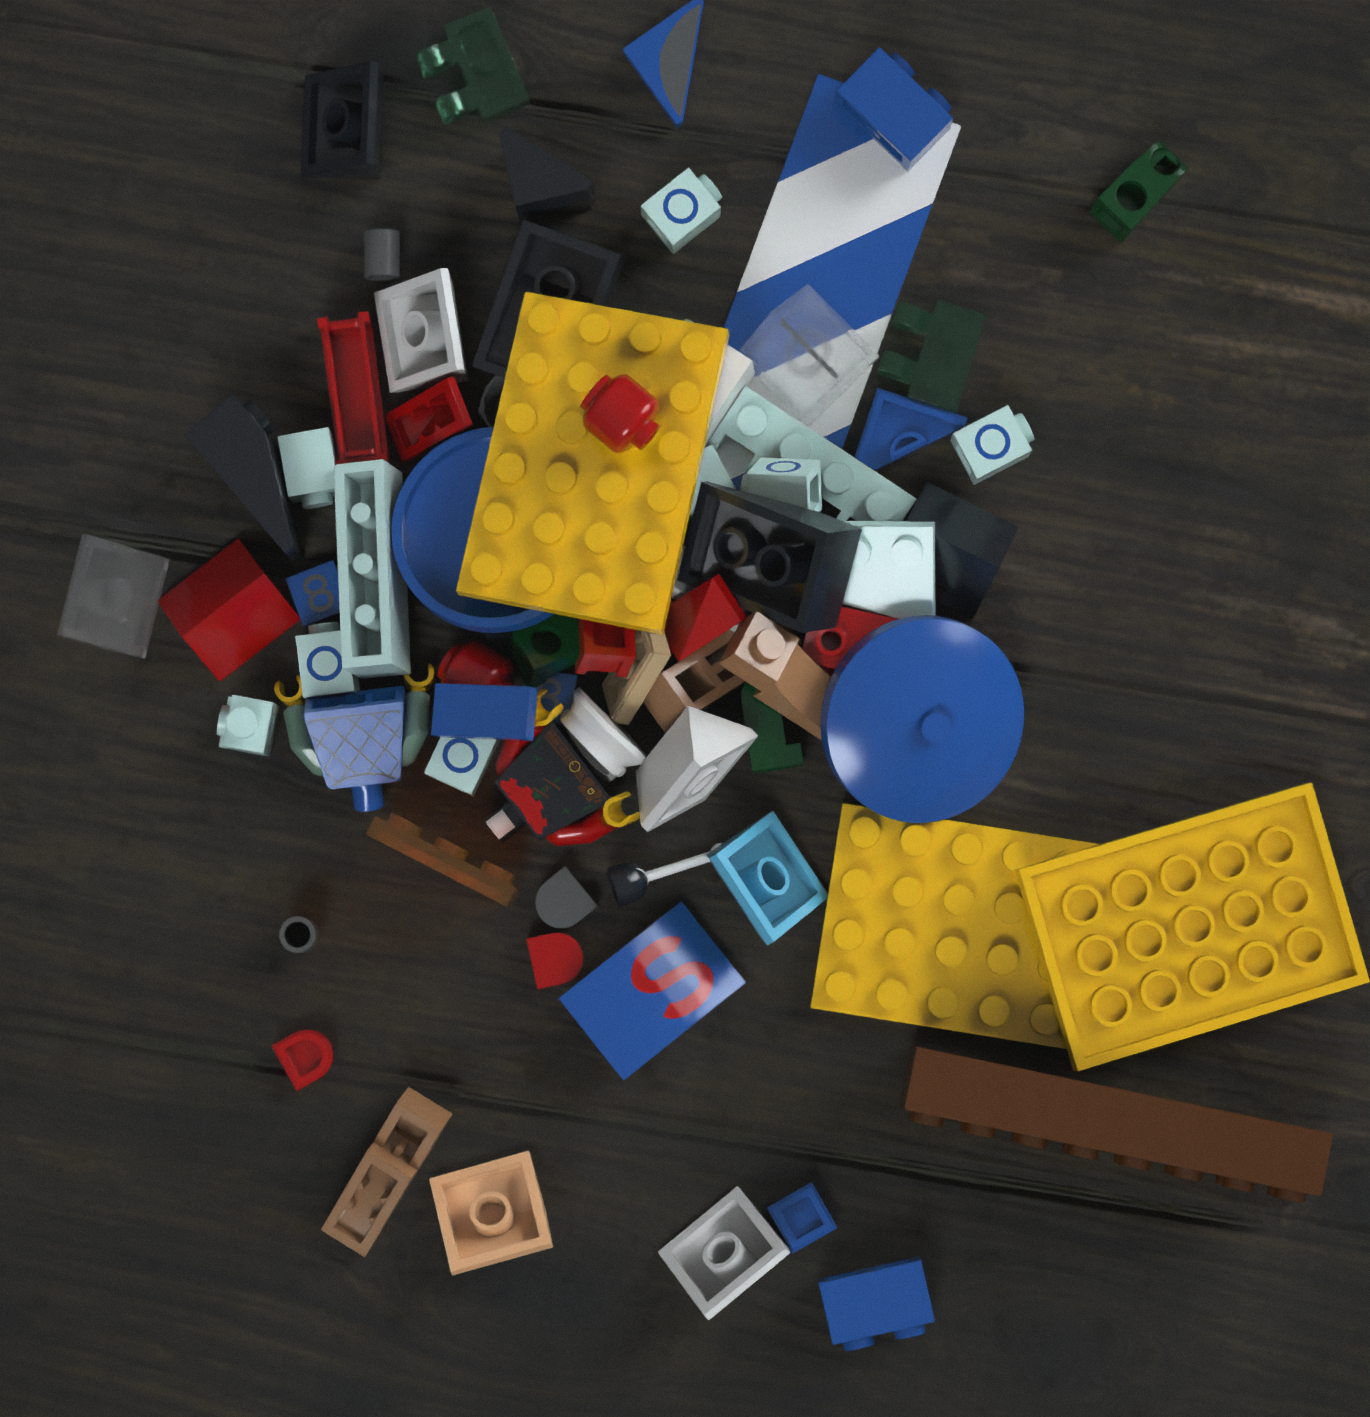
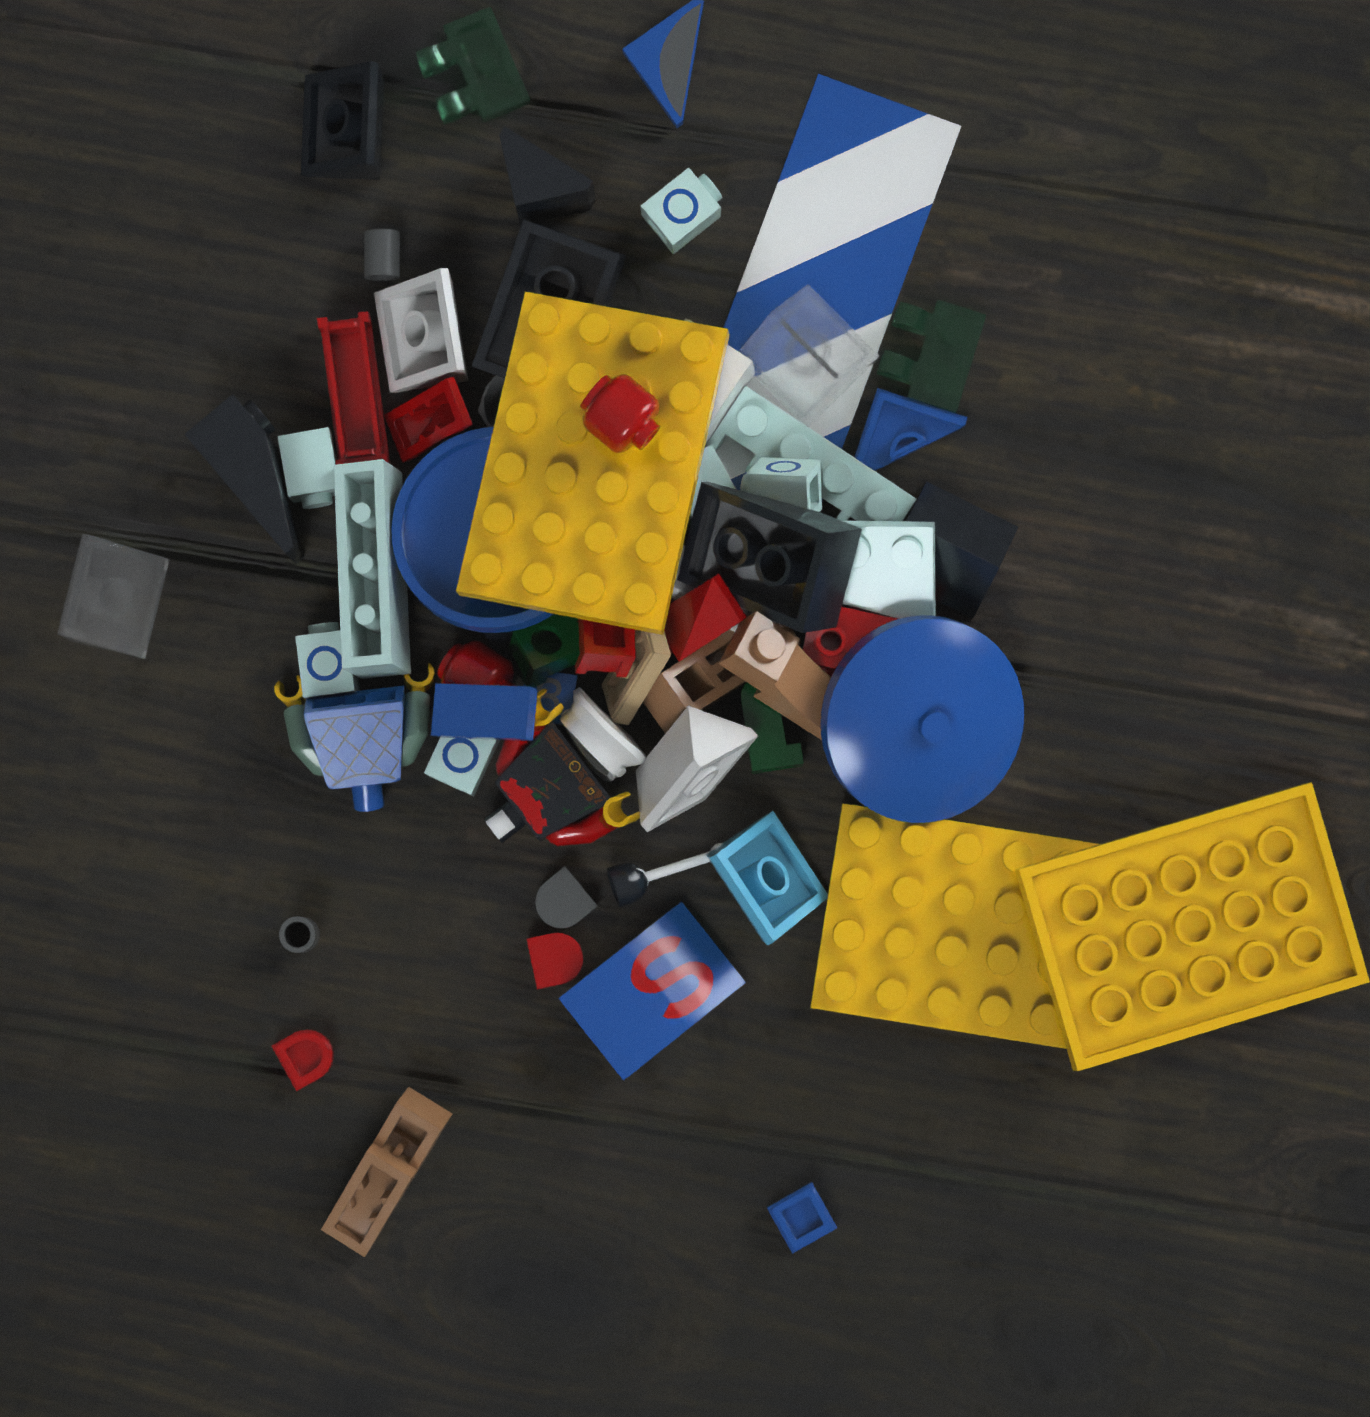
red slope [157,538,301,682] -> none
light aqua brick [217,695,280,757] -> none
blue tile [285,560,340,628] -> none
clear orange plate [366,812,521,908] -> none
light nougat slope [429,1151,553,1276] -> none
white slope [658,1186,790,1320] -> none
blue brick [817,1256,935,1351] -> none
blue brick [835,47,954,172] -> none
reddish brown brick [899,1045,1333,1204] -> none
light aqua brick [950,405,1035,485] -> none
dark green leg [1089,140,1189,243] -> none

